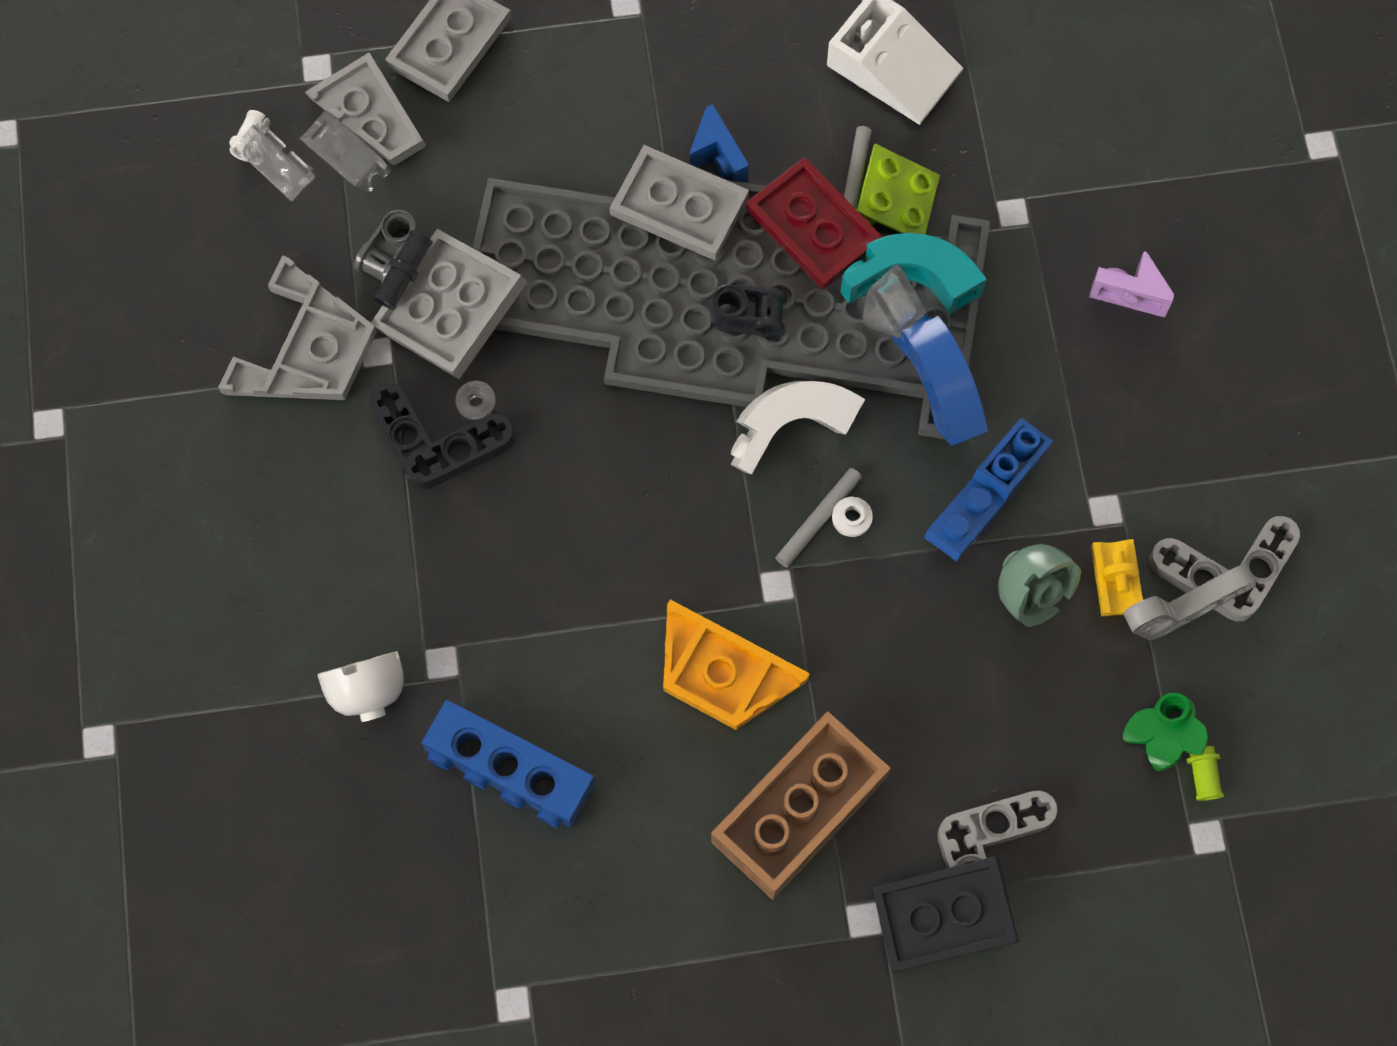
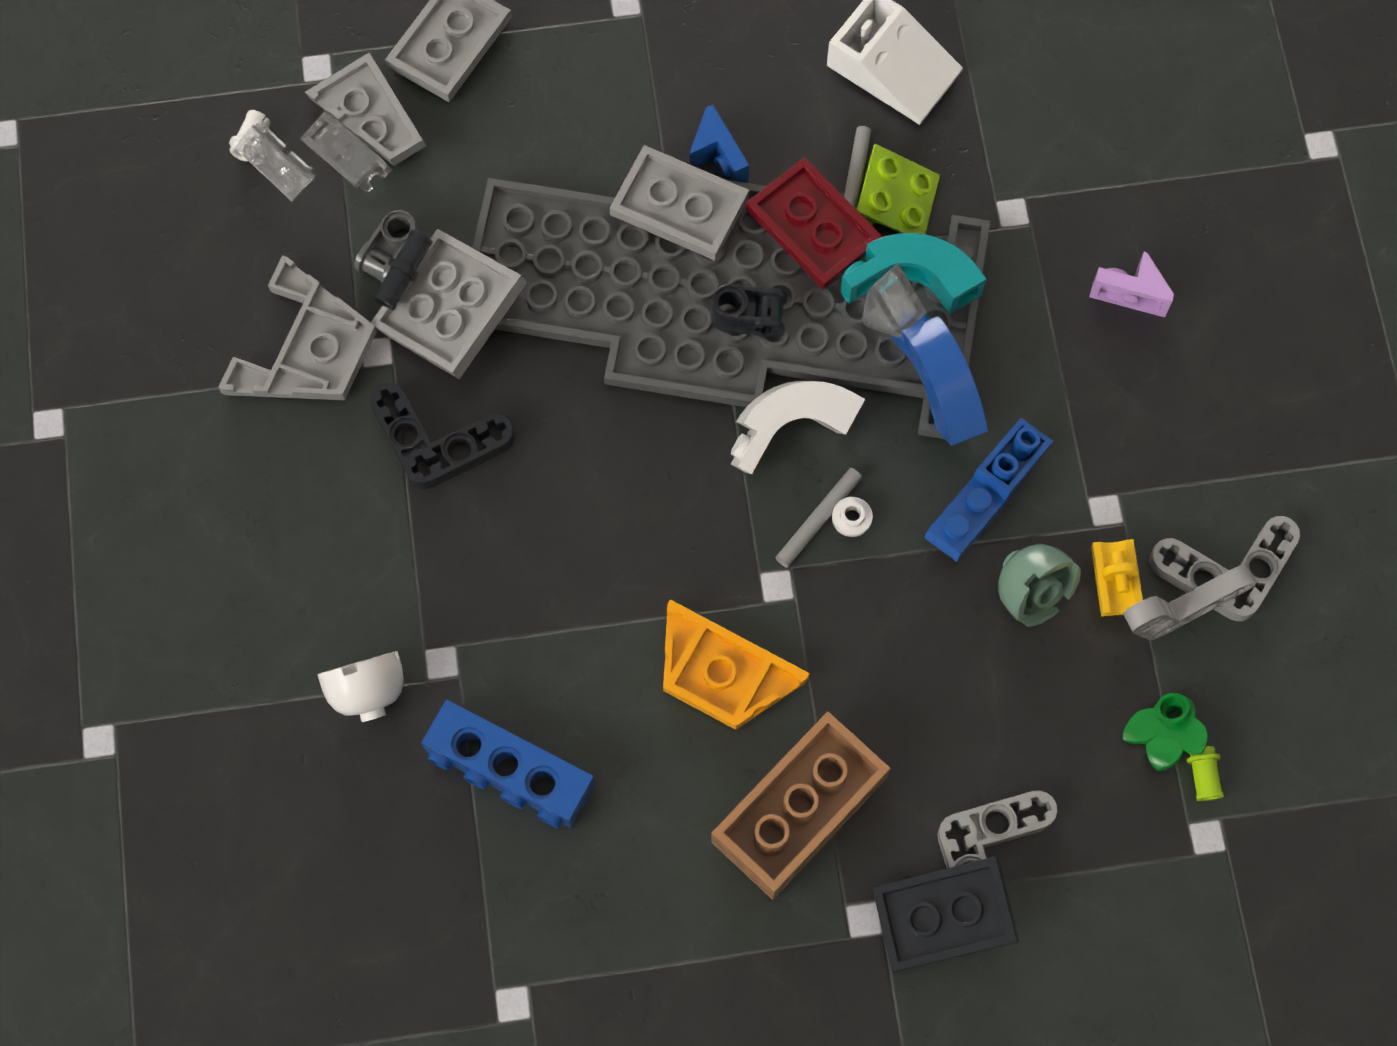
clear plate [456,381,496,420] -> none

